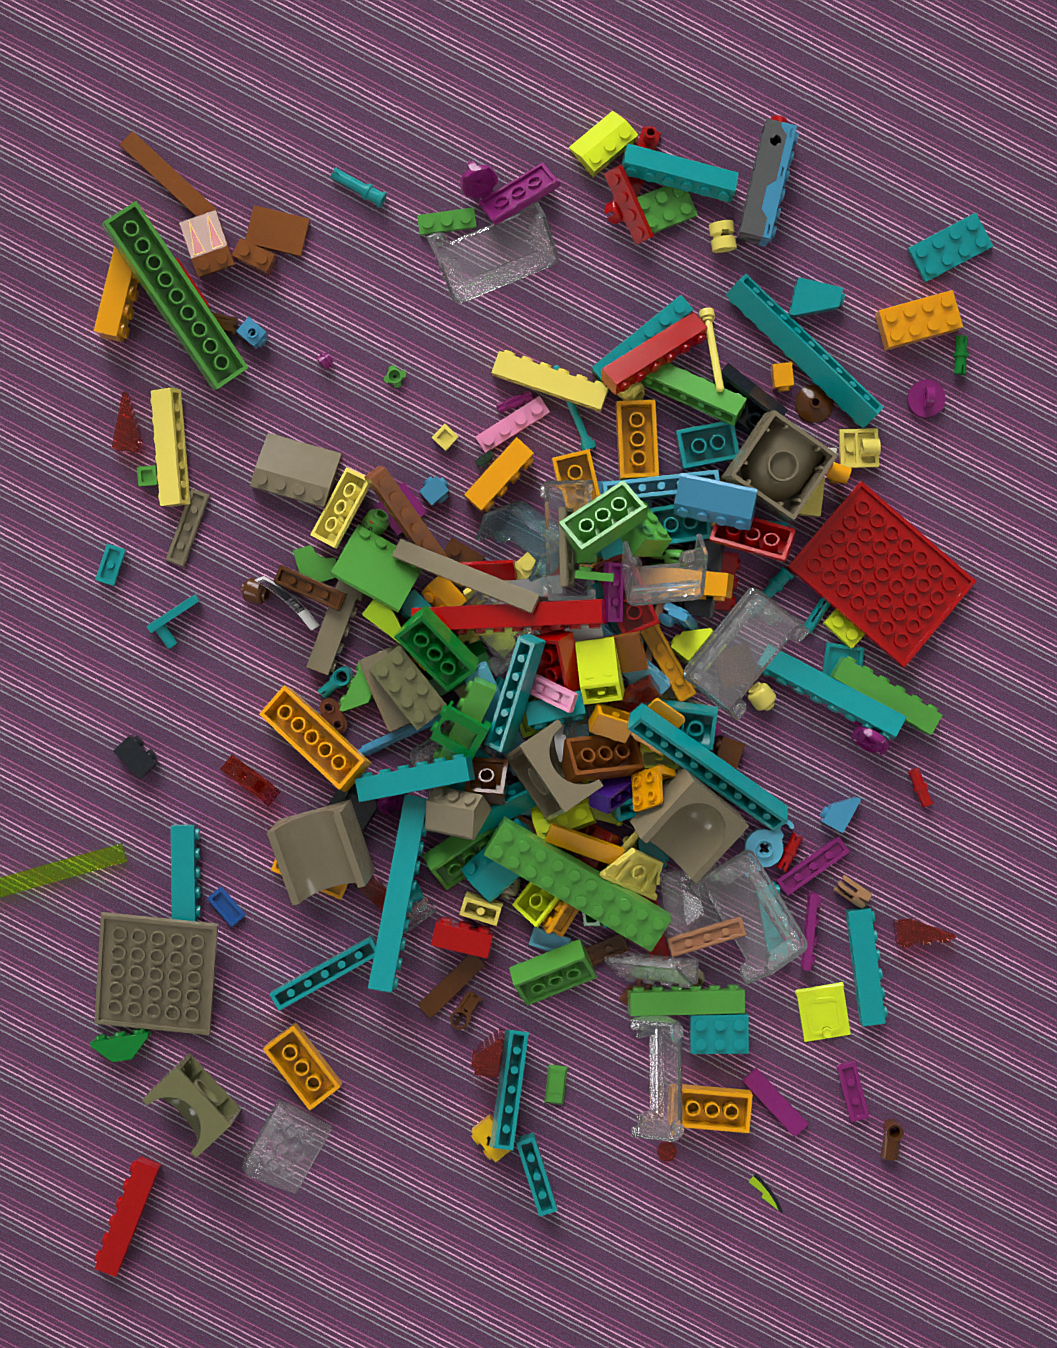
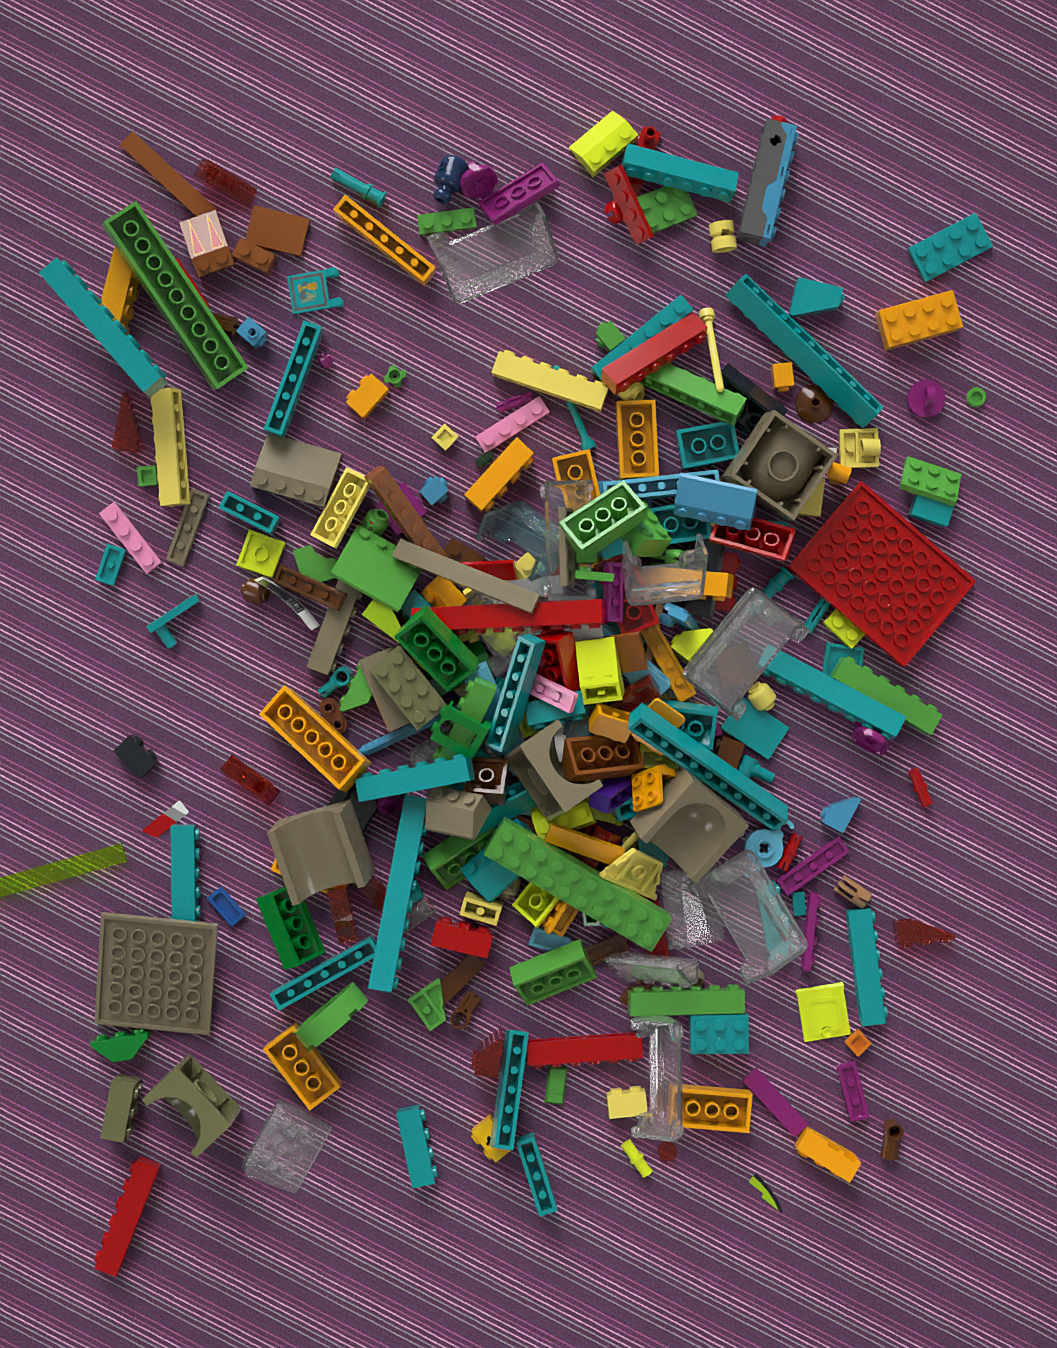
nougat tile [667,916,747,957] -> none
green pin [953,335,969,376] -> none
none -> teal brick [39,257,168,398]
none -> bright pink plate [99,502,163,574]
none -> olive brick [100,1073,143,1143]
none -> sticker [143,801,189,838]
none -> clear red slope [193,159,257,206]
none -> teal brick [218,491,282,535]
none -> neon yellow tile [236,529,286,578]
none -> green slope [256,886,326,970]
none -> teal brick [264,320,324,439]
none -> teal flag [287,267,344,315]
none -> bright green brick [293,982,368,1051]
none -> clear red slope [327,885,359,944]
none -> light orange brick [333,195,436,287]
none -> light orange brick [346,374,390,420]
none -> teal brick [396,1104,438,1189]
none -> bright green wing [408,977,446,1031]
none -> dark blue piece [433,155,469,204]
none -> red brick [527,1032,643,1069]
none -> bright green brick [595,321,625,353]
none -> light yellow brick [606,1086,648,1119]
none -> neon yellow pin [620,1139,653,1178]
none -> teal tile [720,696,789,760]
none -> teal pin [736,754,775,783]
none -> teal piece [791,891,806,916]
none -> light orange wedge [794,1126,861,1183]
none -> orange plate [844,1029,872,1057]
none -> bright green plate [899,456,962,507]
none -> teal brick [908,494,955,528]
none -> bright green tile [966,387,986,407]

